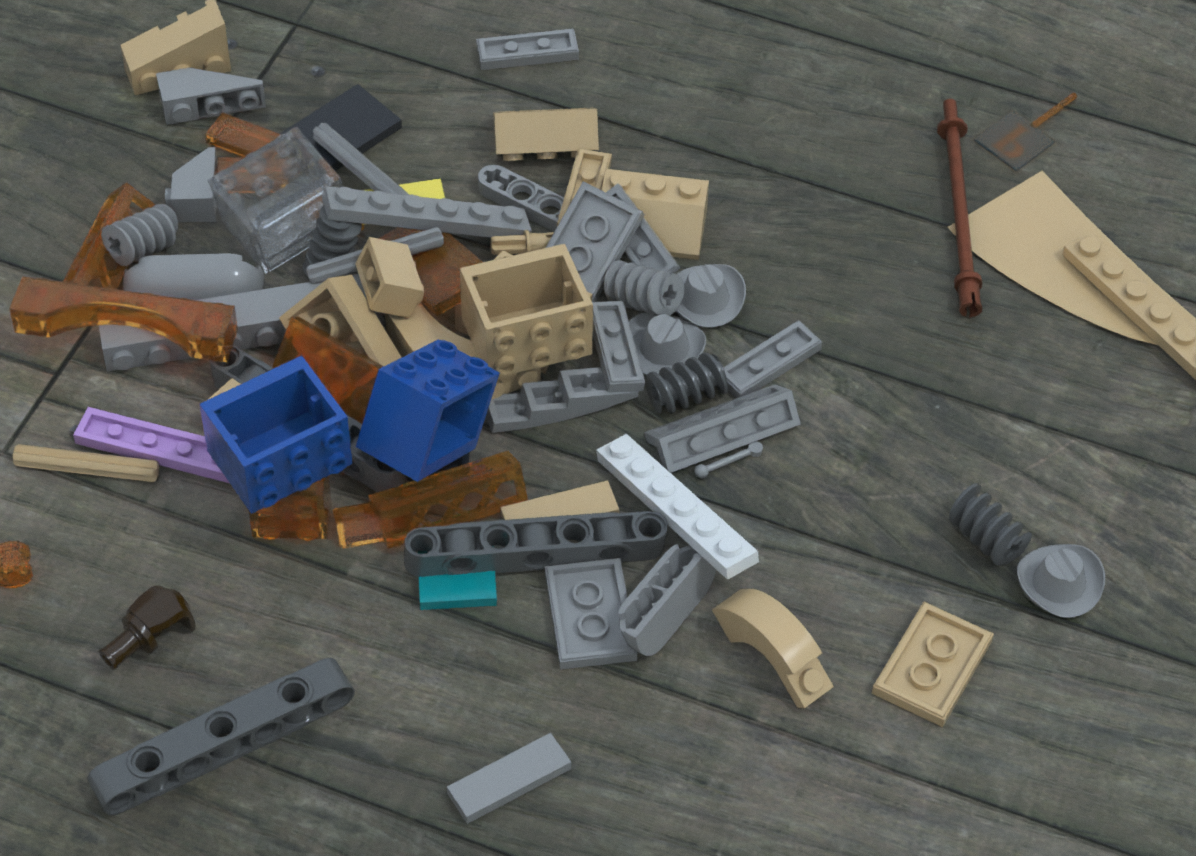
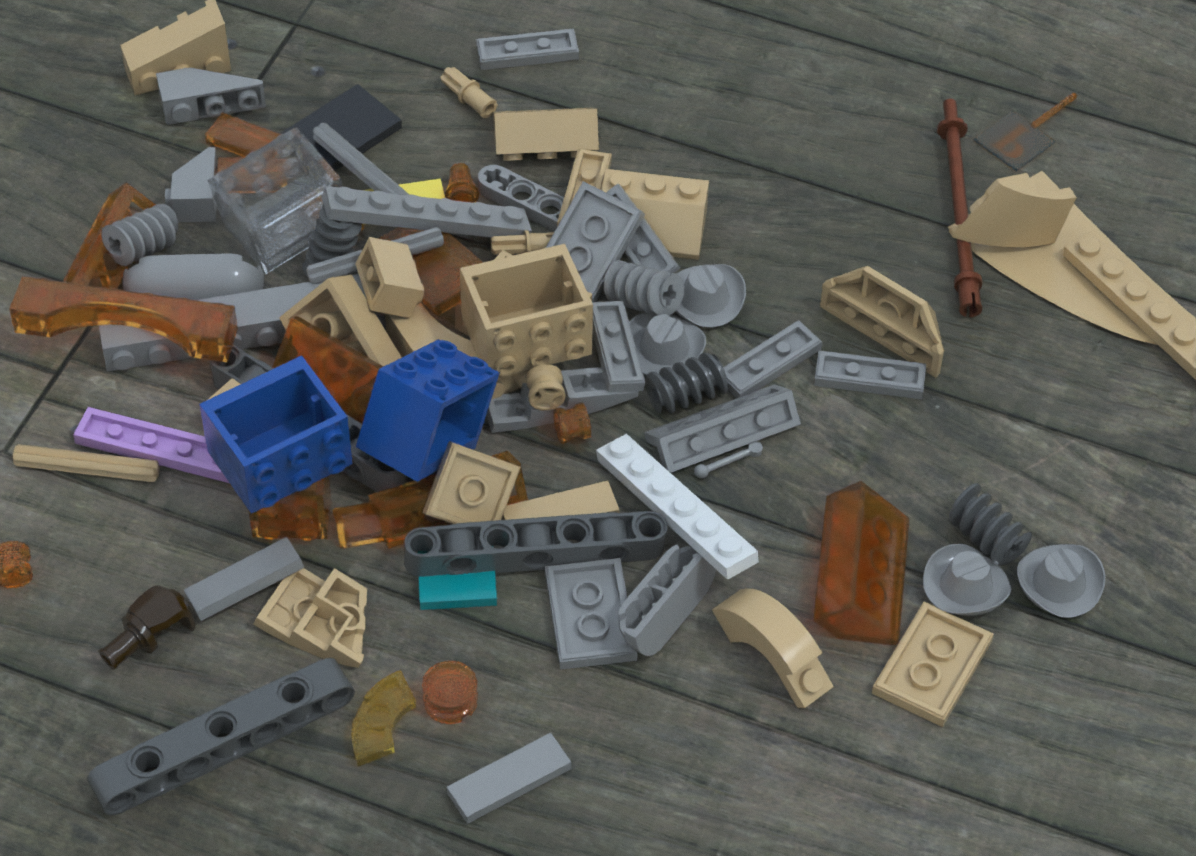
none -> light grey tile [184,537,304,621]
none -> tan slope [253,568,367,668]
none -> clear yellow tile [351,669,416,767]
none -> clear orange wheel [422,660,478,724]
none -> tan tile [423,441,521,524]
none -> tan axle [441,67,498,118]
none -> clear orange cone [445,163,479,203]
none -> tan wheel [526,364,566,410]
none -> clear orange wheel [553,402,592,444]
none -> clear orange slope [813,481,909,645]
none -> light grey tile [814,350,926,399]
none -> tan wedge [820,266,944,378]
none -> light grey hat [923,544,1011,616]
none -> tan slope [949,173,1077,247]

